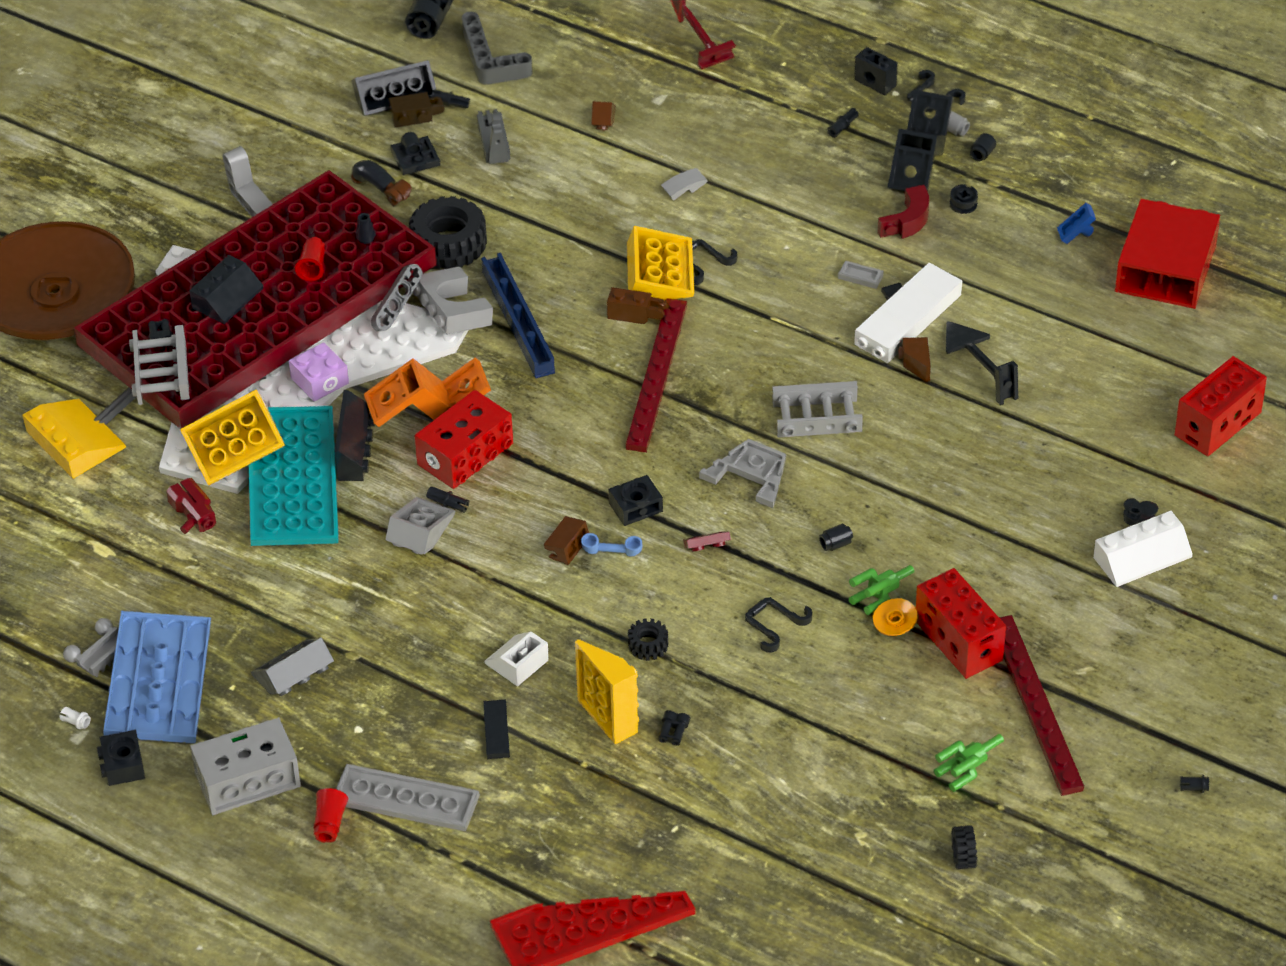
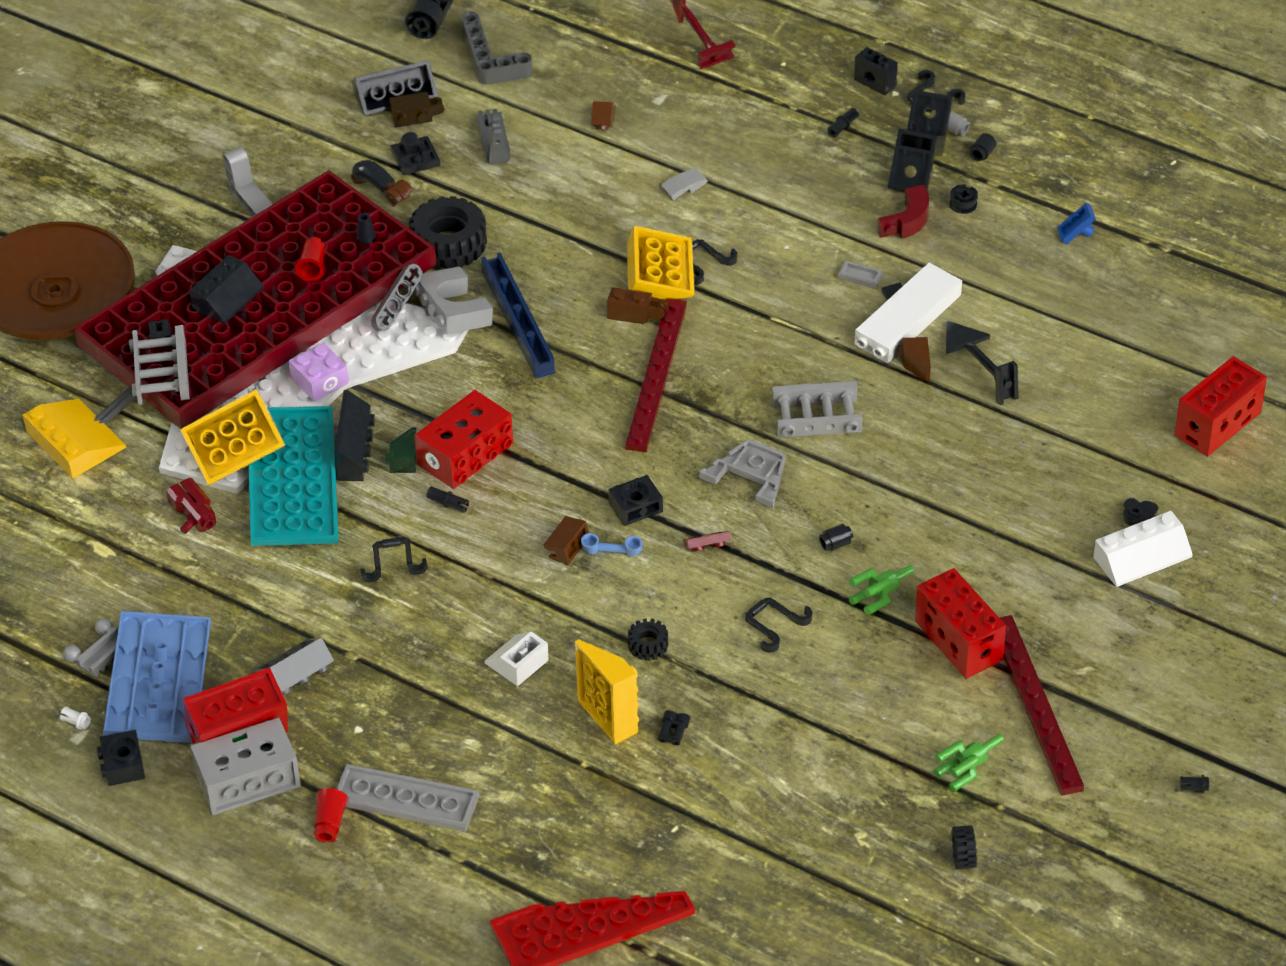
orange bracket [364,358,491,427] -> none
light grey slope [385,497,455,554] -> none
black axle [431,89,470,108] -> none
black tile [483,699,510,759] -> none
light orange dish [873,598,918,636] -> none
red brick [1115,198,1221,309] -> none
none -> red piece [183,668,288,745]
none -> black piece [360,537,428,582]
none -> clear green slope [385,427,417,473]

